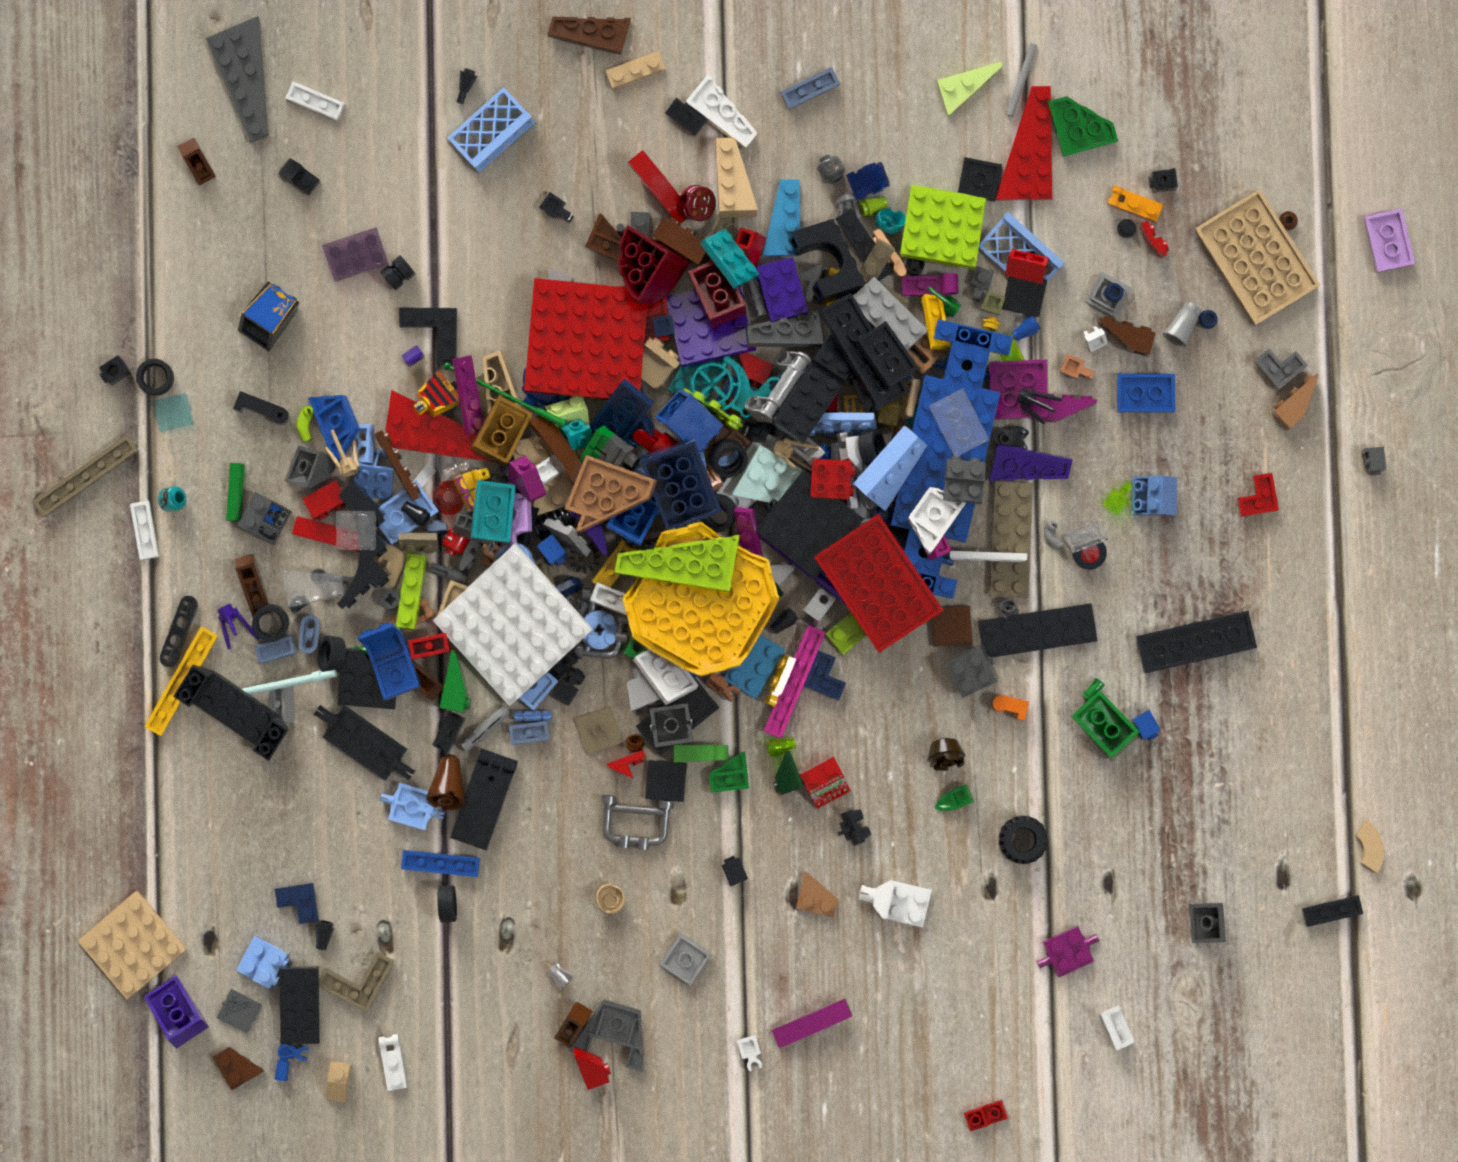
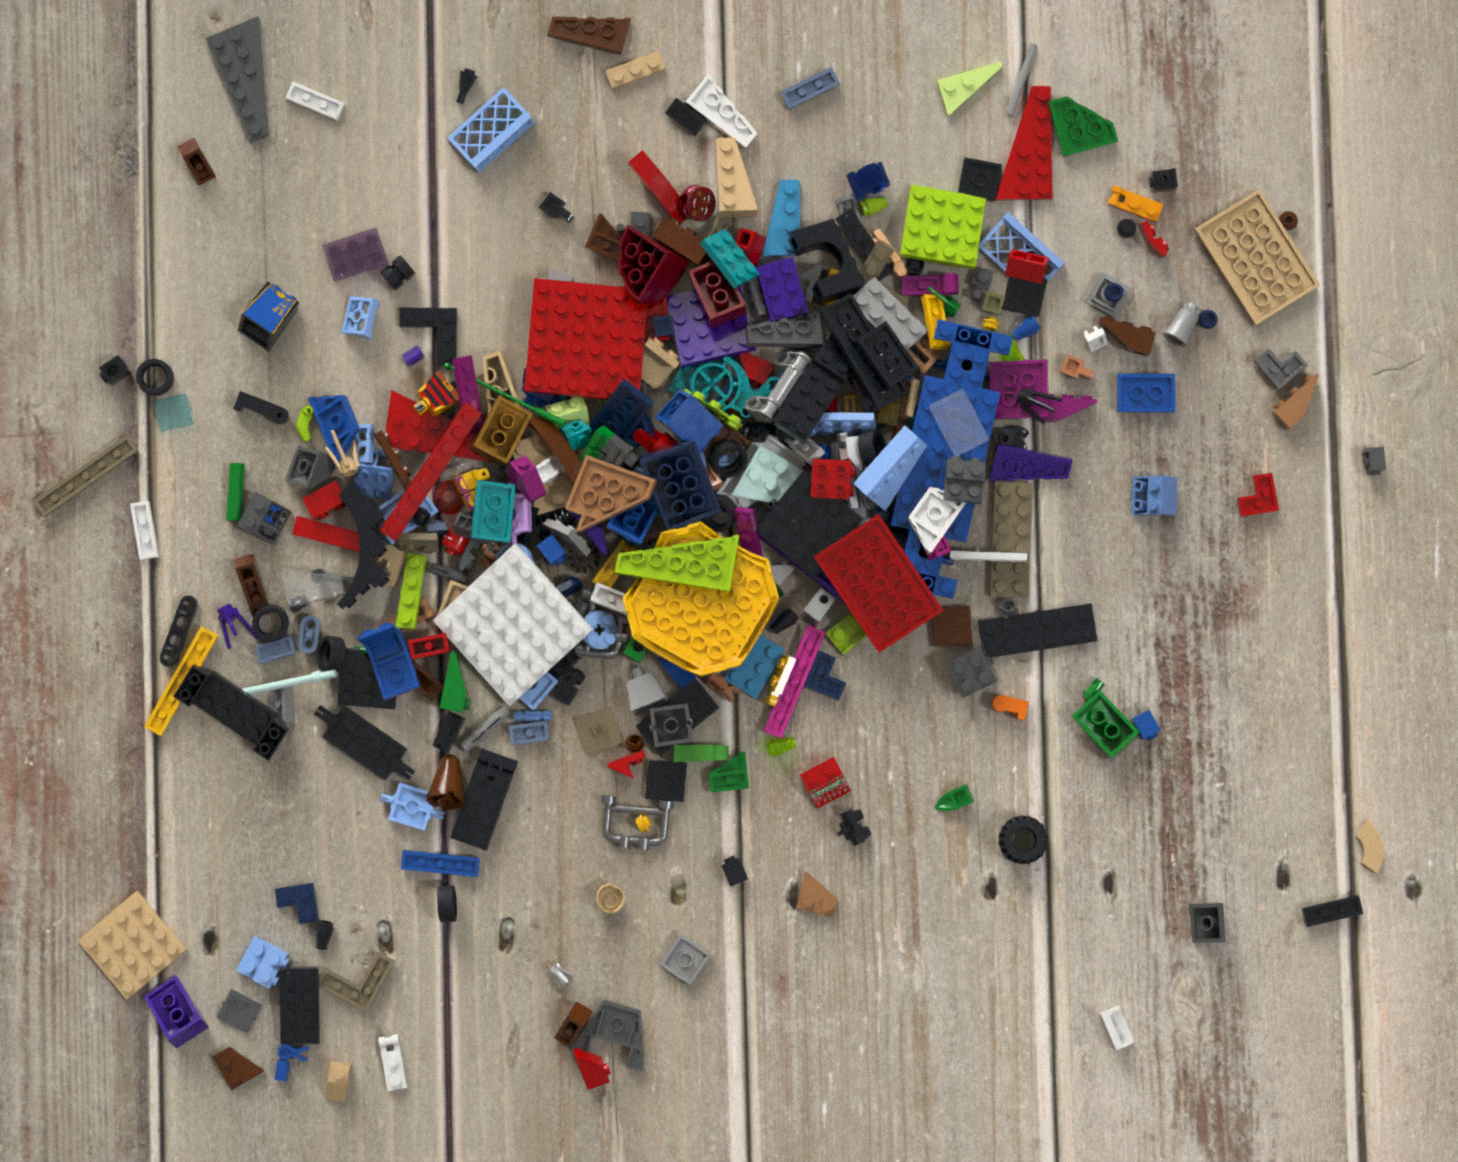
teal head [158,486,187,512] -> none
black slope [279,158,320,196] -> none
clear plate [336,511,376,550] -> none
dark grey wheel [381,590,400,610] -> none
white plate [633,650,698,705] -> none
white plate [737,1035,762,1071] -> none
magenta slope [771,998,853,1048] -> none
tan plant [773,438,819,471] -> none
dark green slope [773,751,804,795] -> none
dark grey head [817,154,845,184] -> none
white plate [858,880,932,928] -> none
teal hair [876,207,906,235] -> none
dark brown cone [927,738,965,771] -> none
red slope [964,1099,1009,1132] -> none
magenta plate [1037,926,1100,977] -> none
light grey arm [1044,521,1063,550] -> none
clear plate [1061,521,1108,570] -> none
clear neon green plate [1102,481,1133,515] -> none
black plate [1135,611,1257,674] -> none
lavender plate [1364,209,1415,273] -> none
none -> light blue piece [341,296,380,340]
none -> red plate [379,402,482,541]
none -> yellow plate [635,814,652,833]

